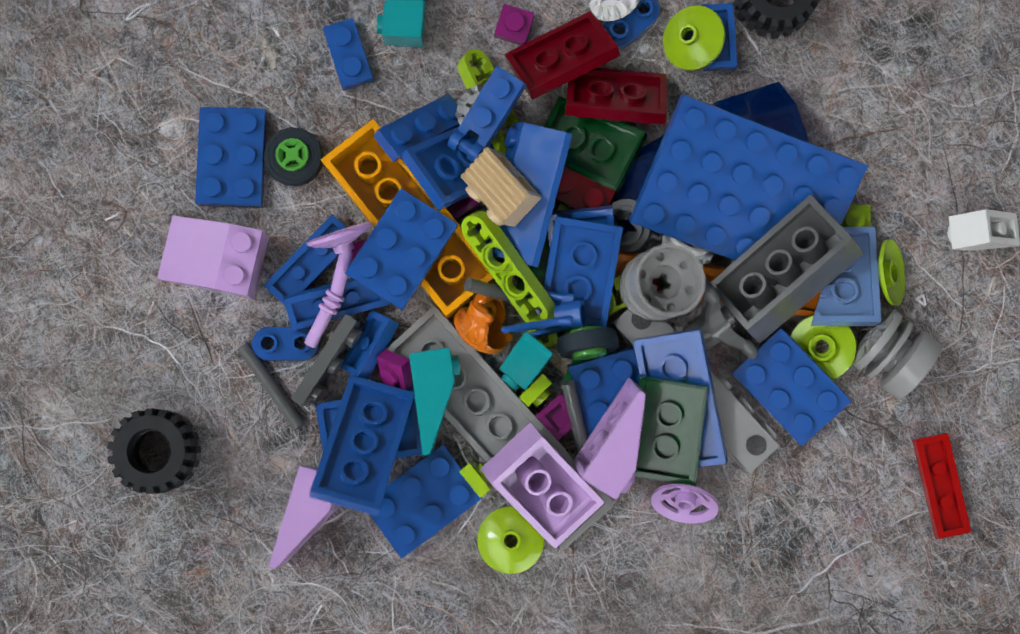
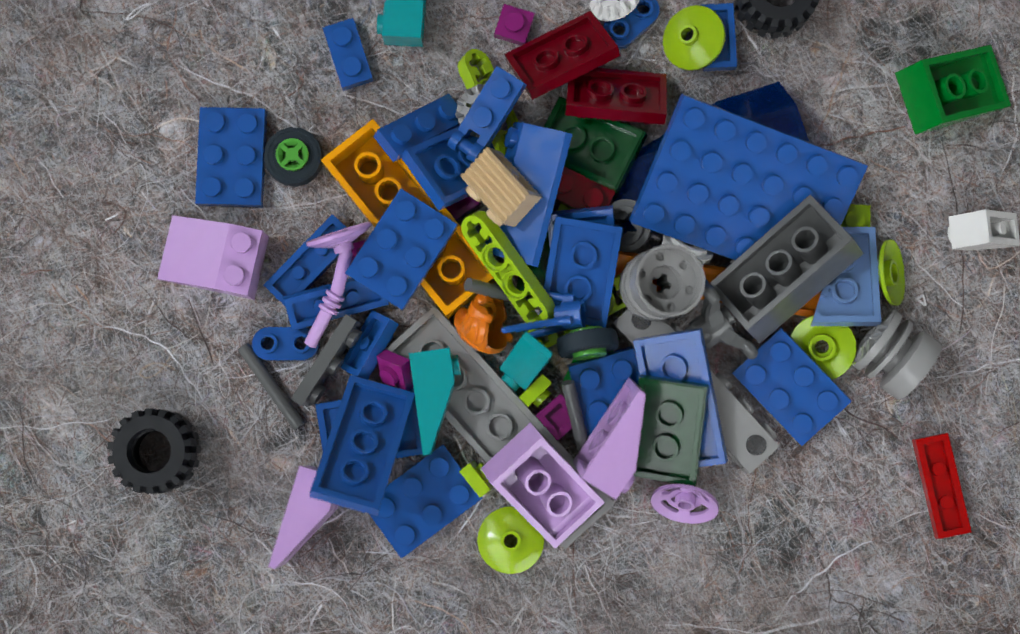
none -> green slope [895,45,1011,135]

